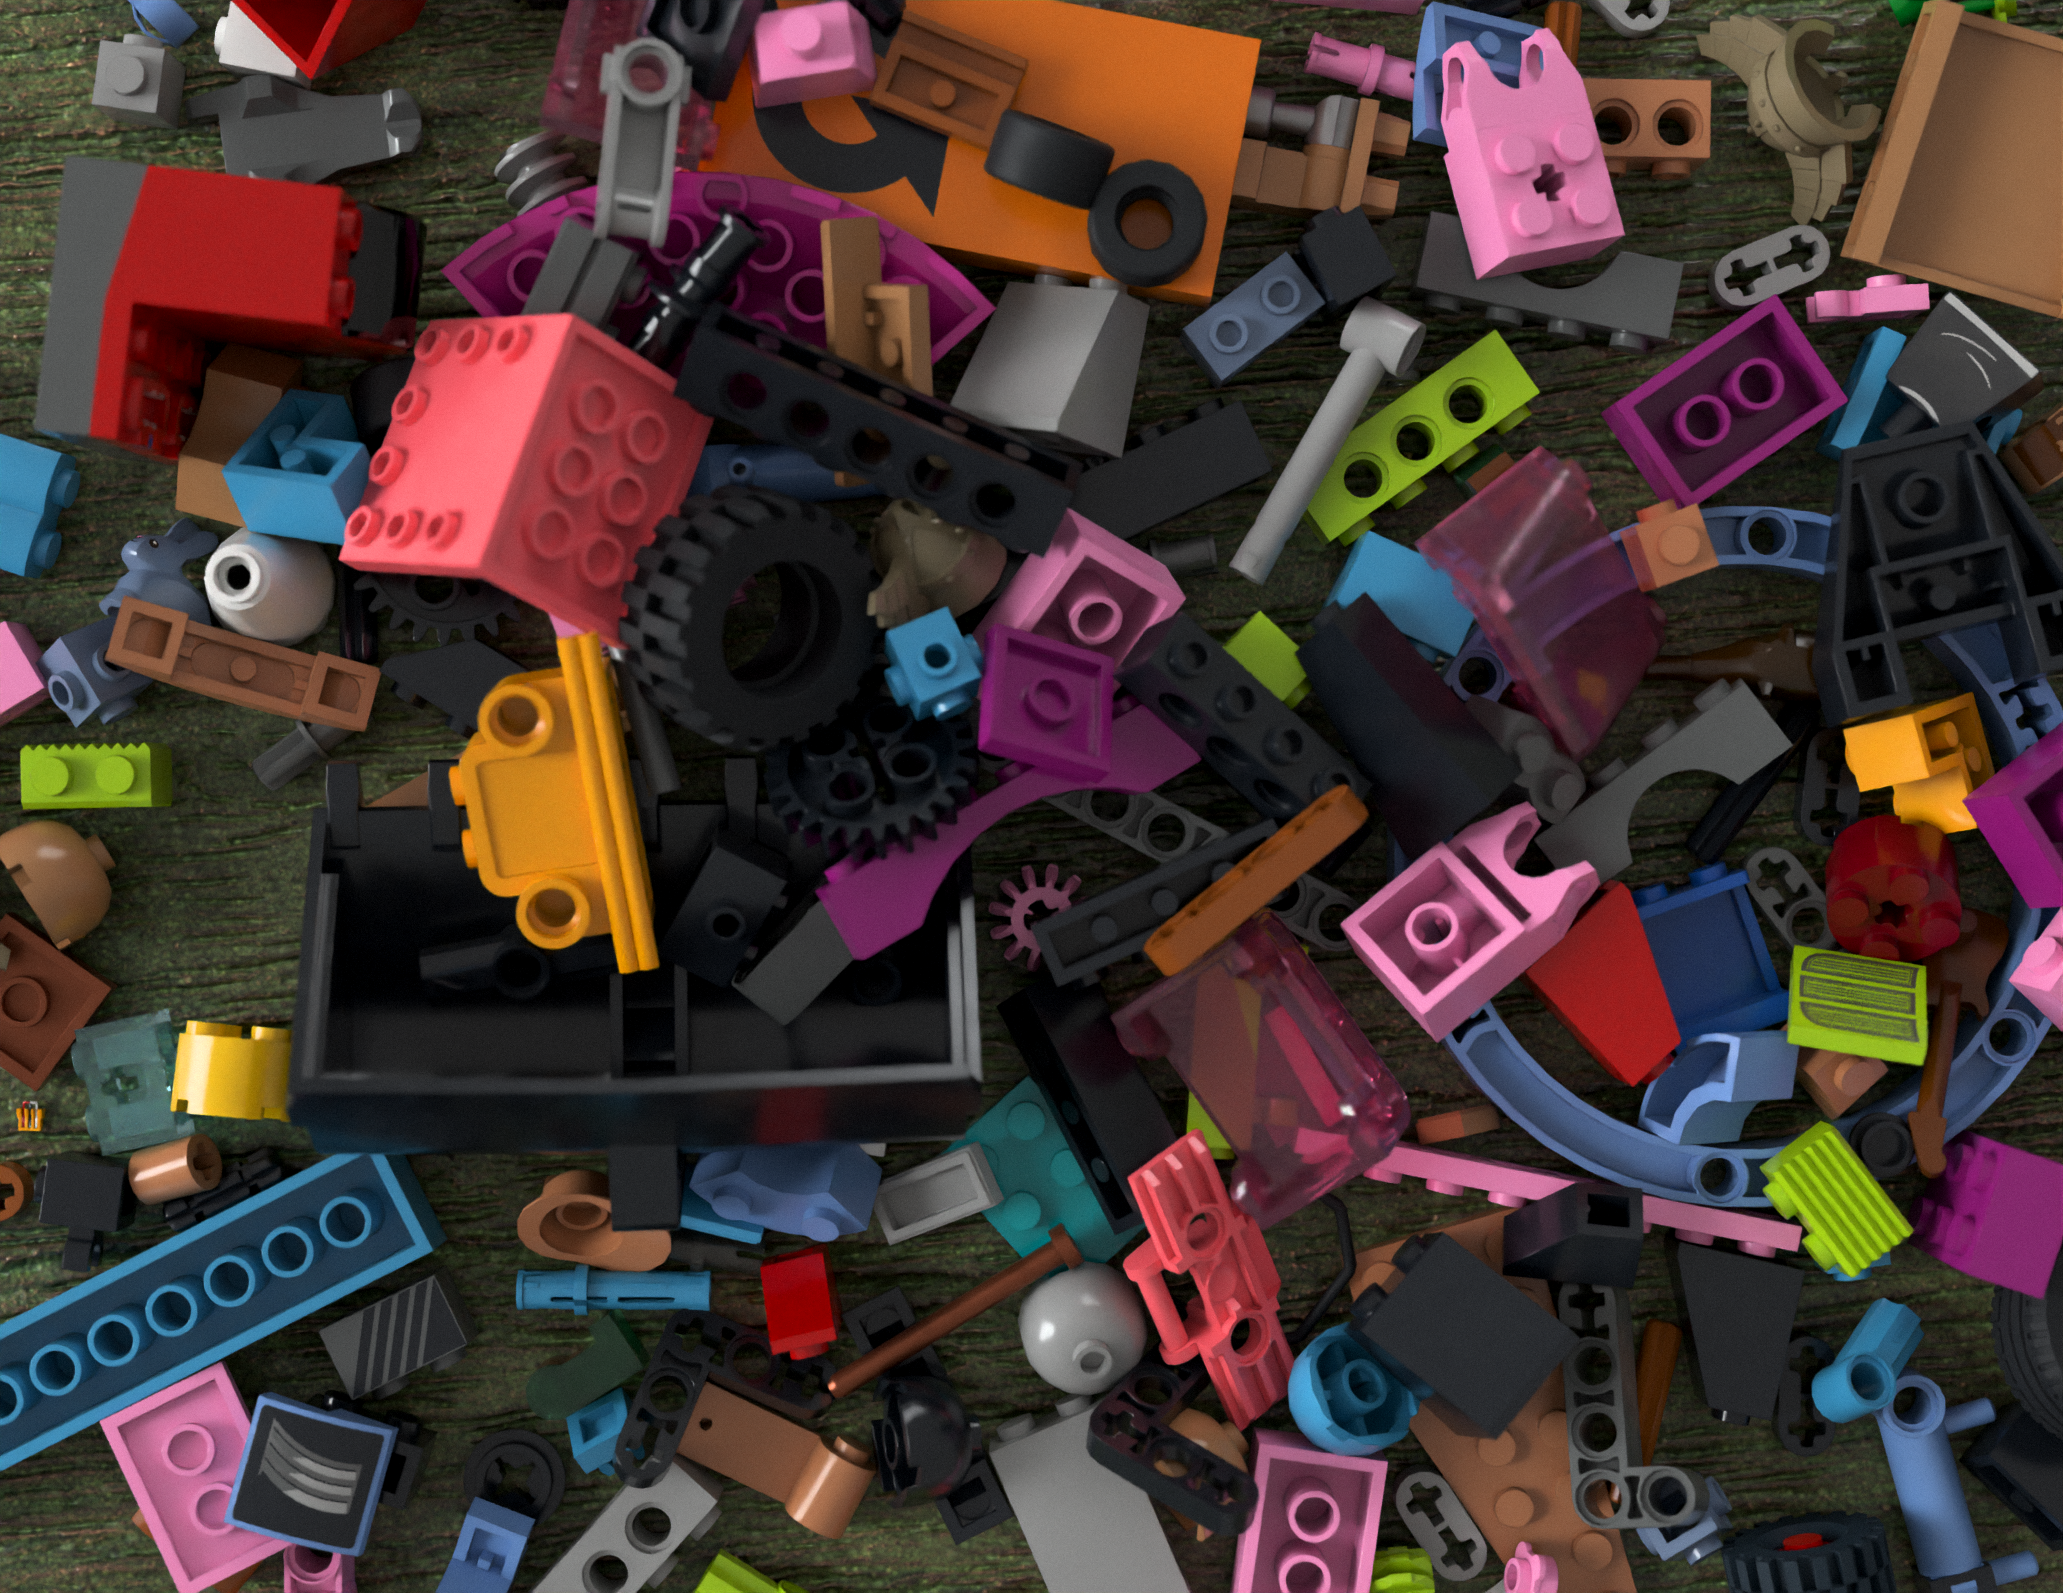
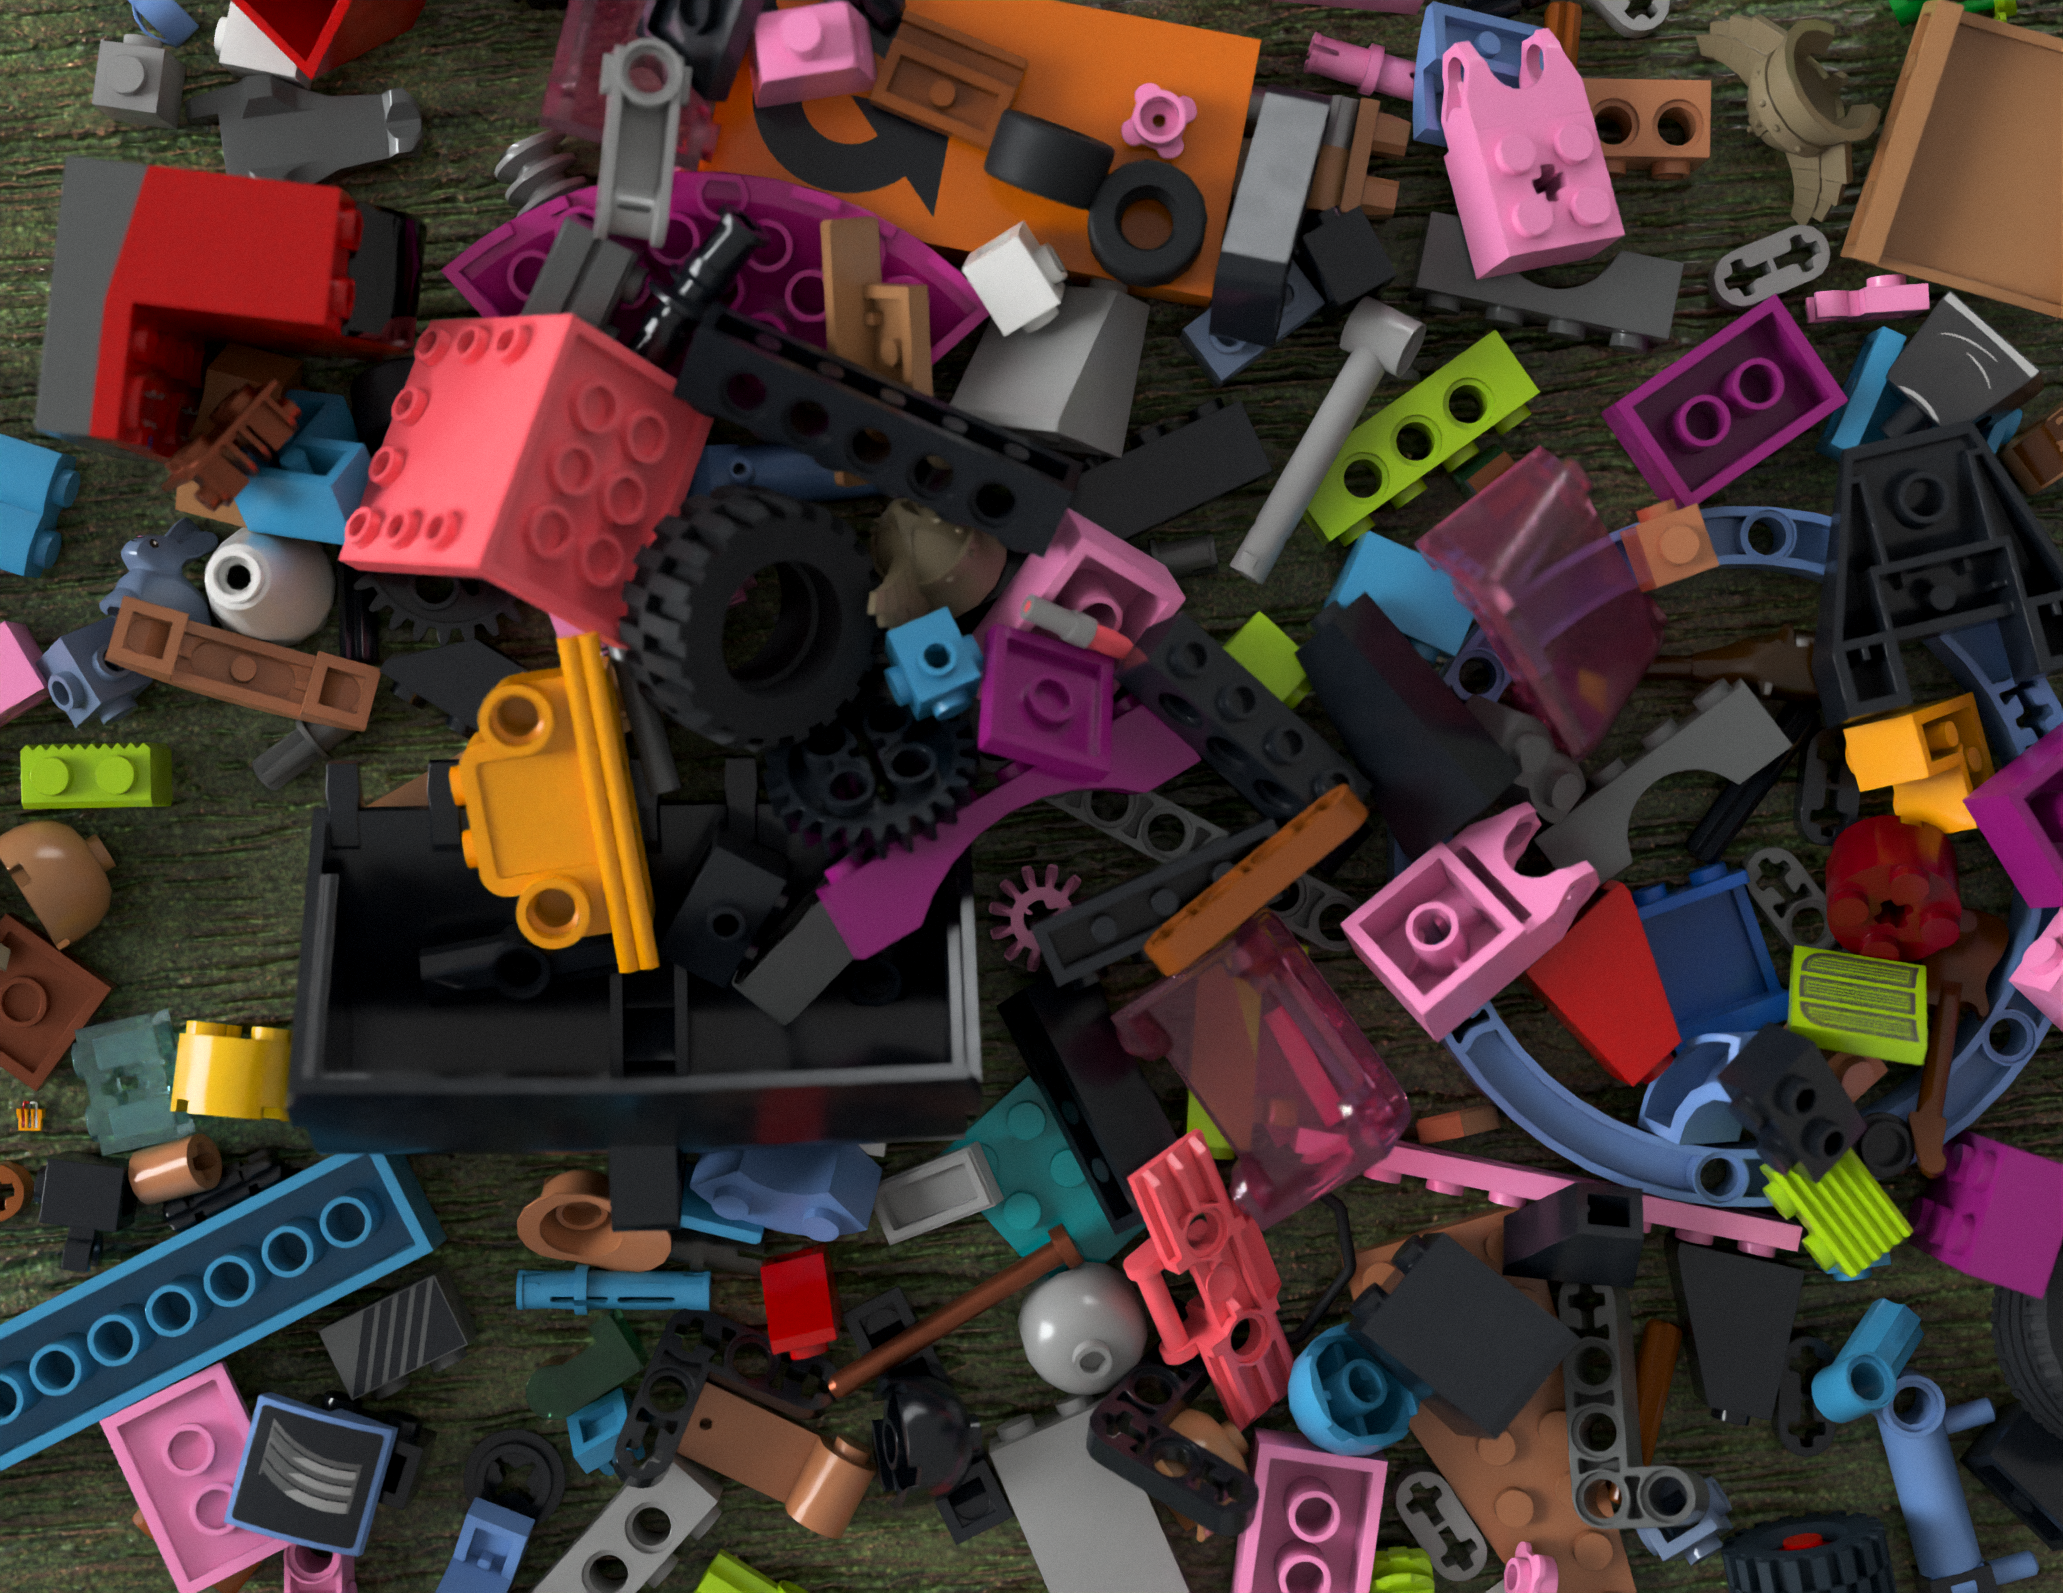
none -> copper hinge [160,379,303,512]
none -> white brick [962,220,1067,336]
none -> light grey piece [1020,594,1133,660]
none -> bright pink plate [1121,83,1197,160]
none -> beam [1209,83,1333,348]
none -> black brick [1716,1021,1868,1184]

